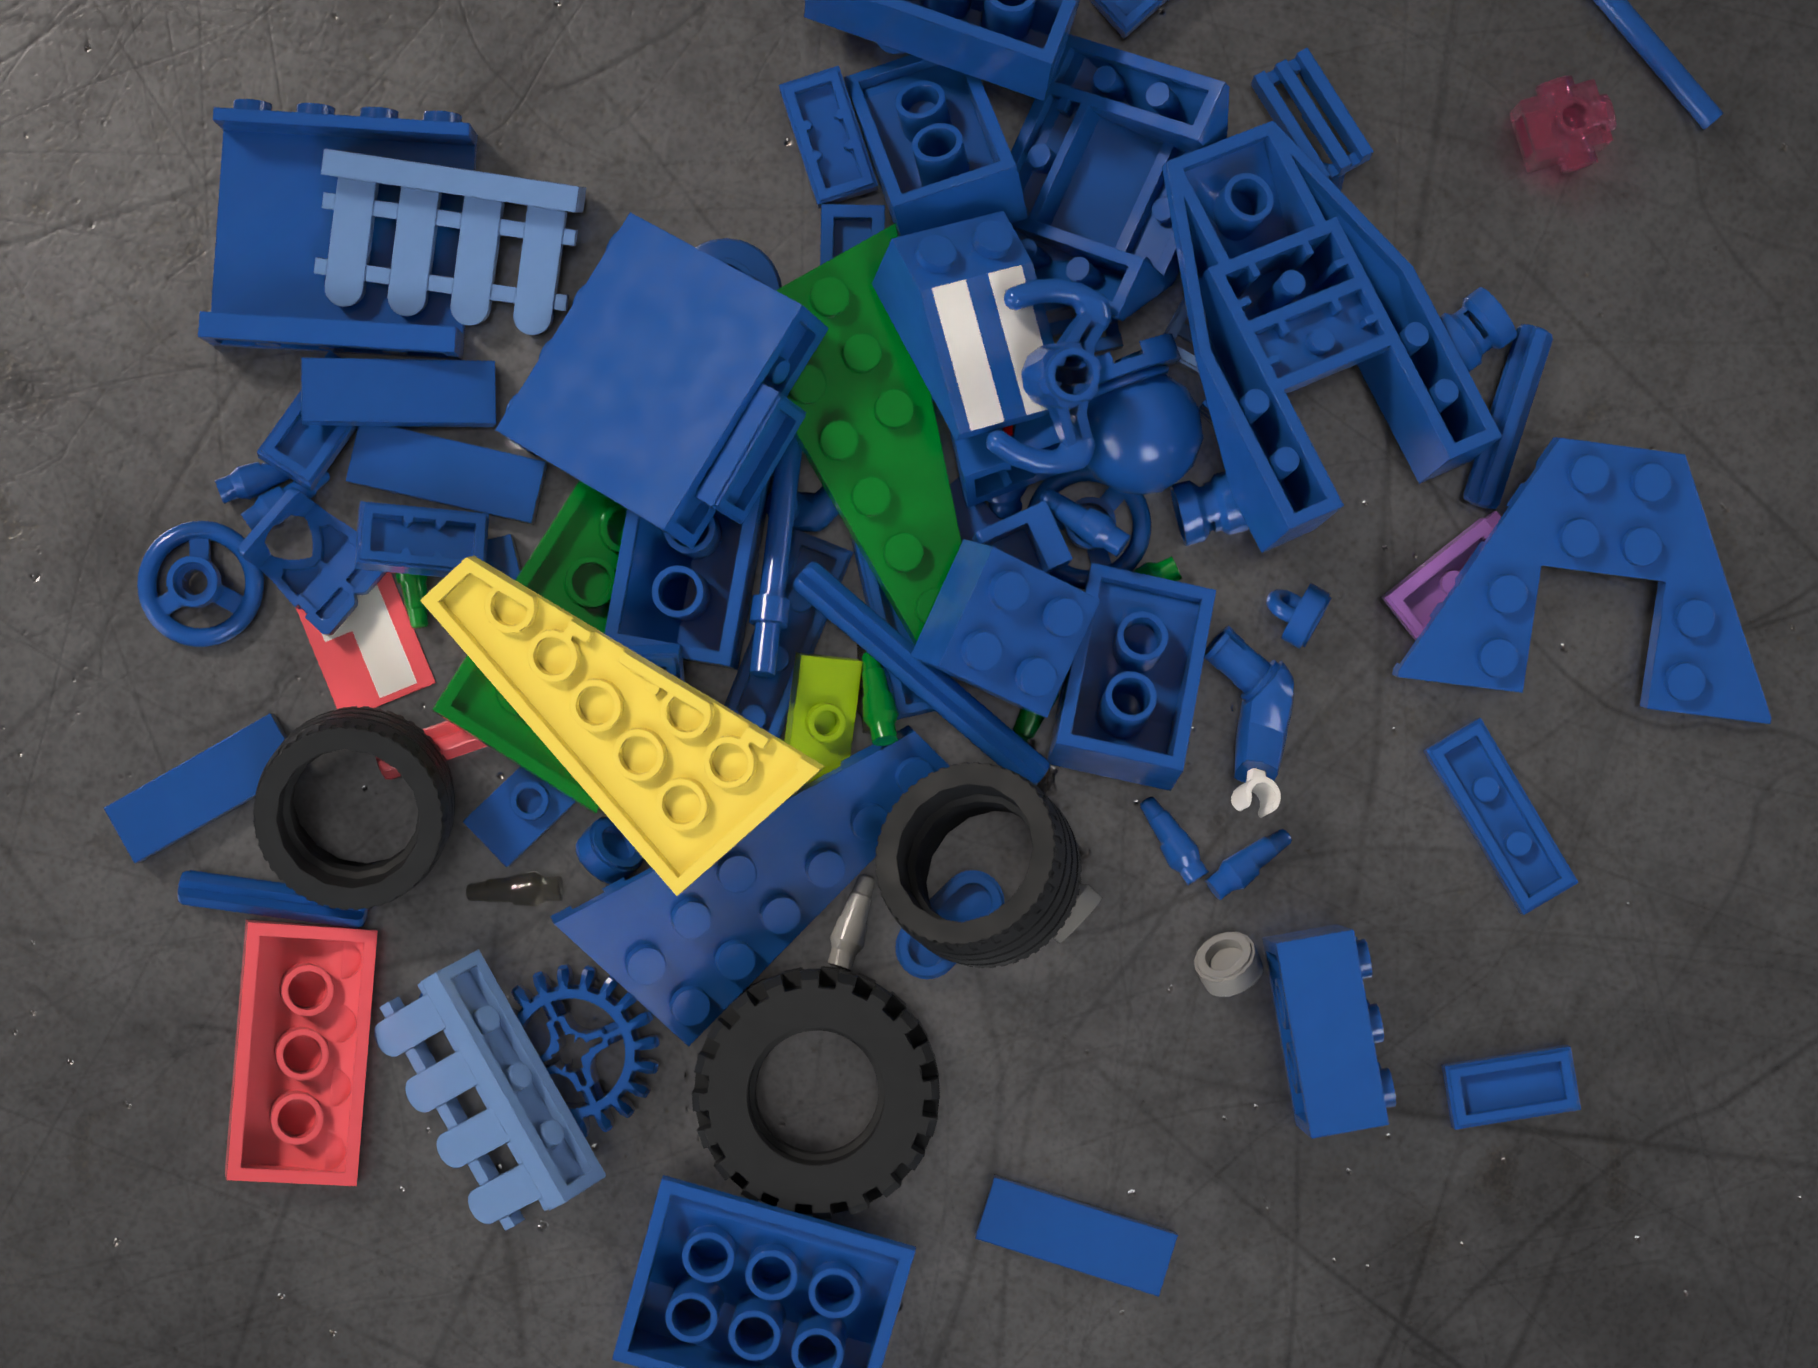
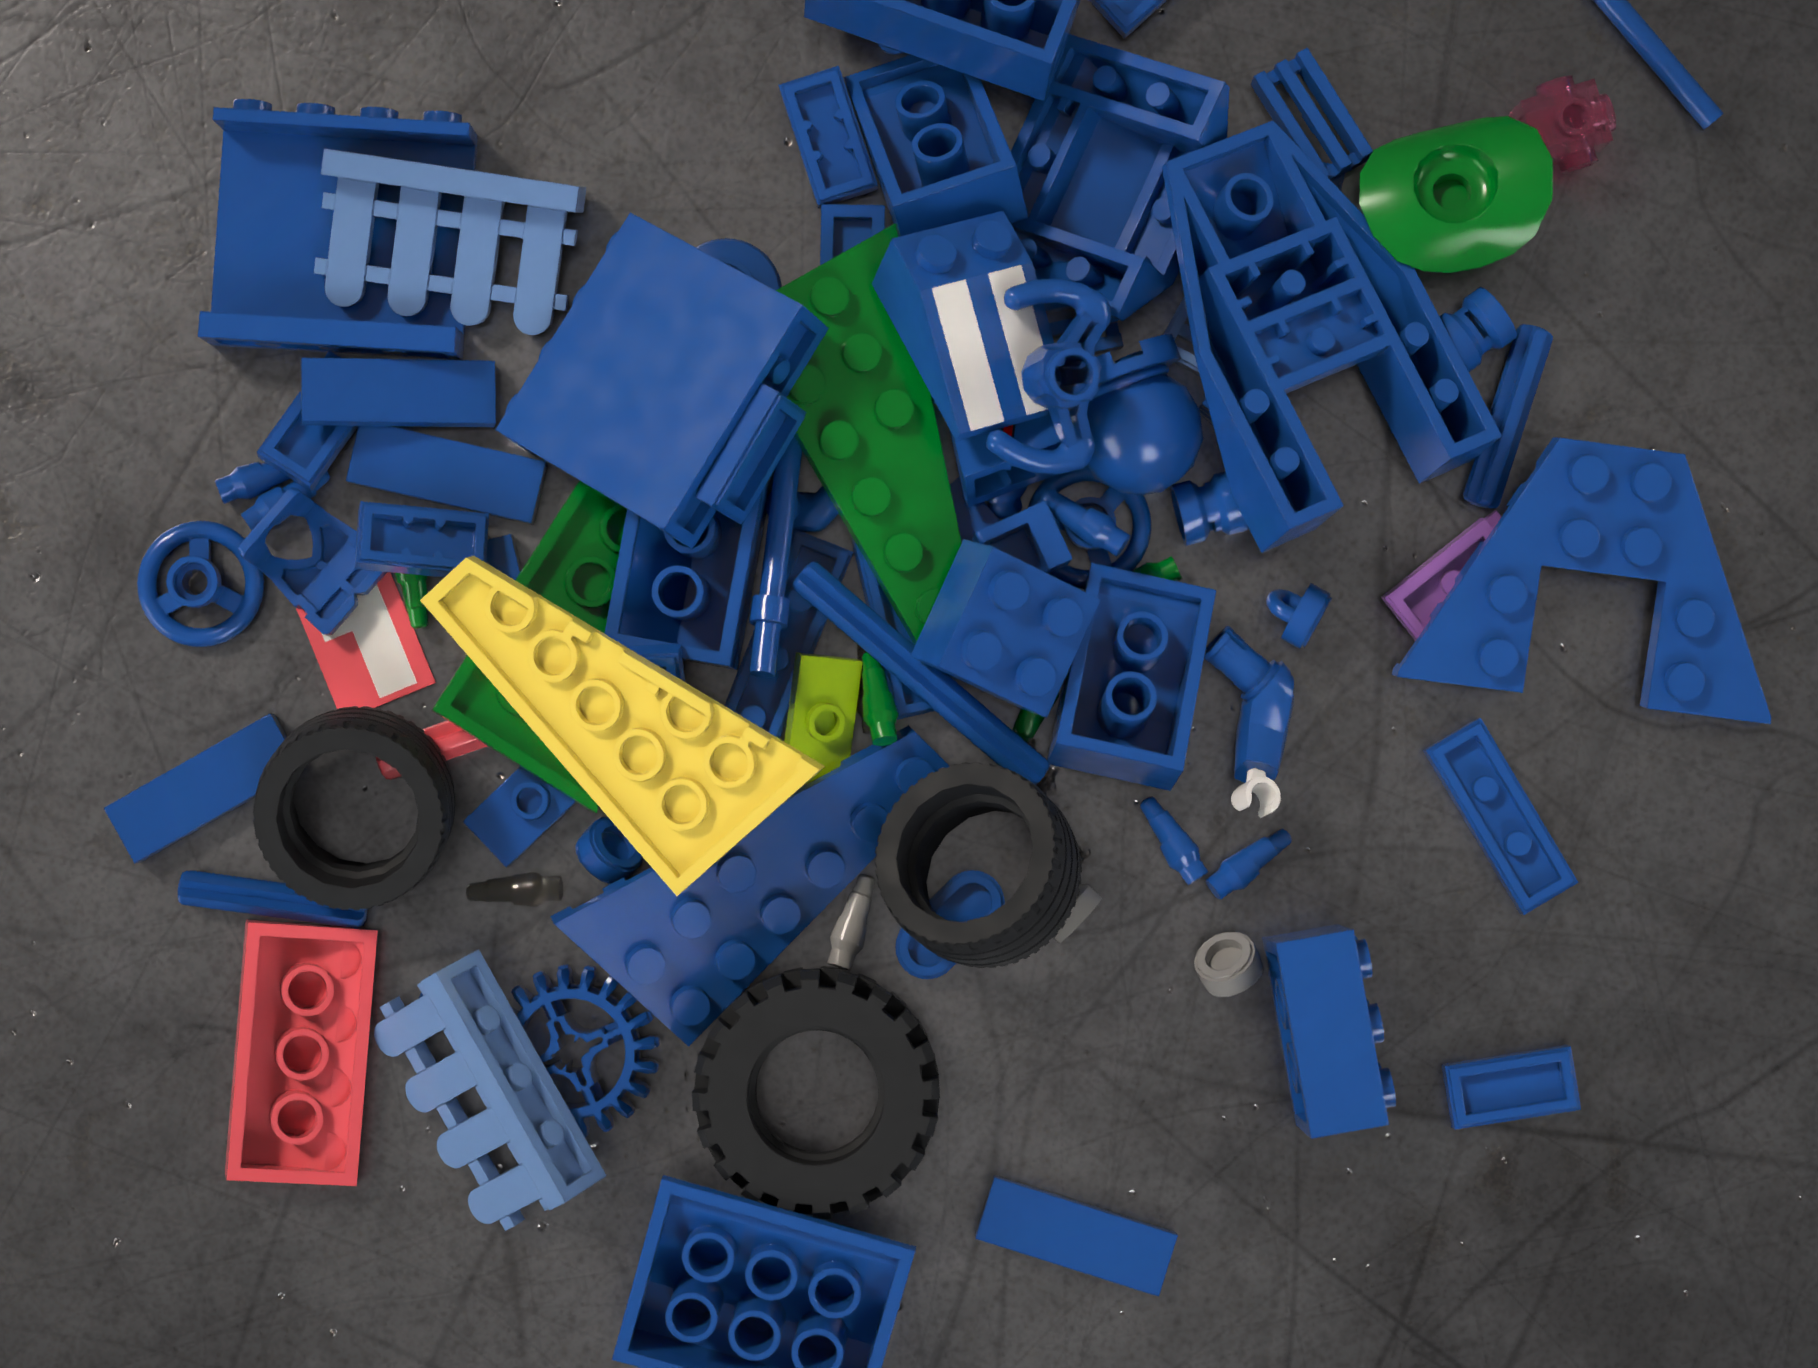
none -> green hat [1359,116,1553,273]

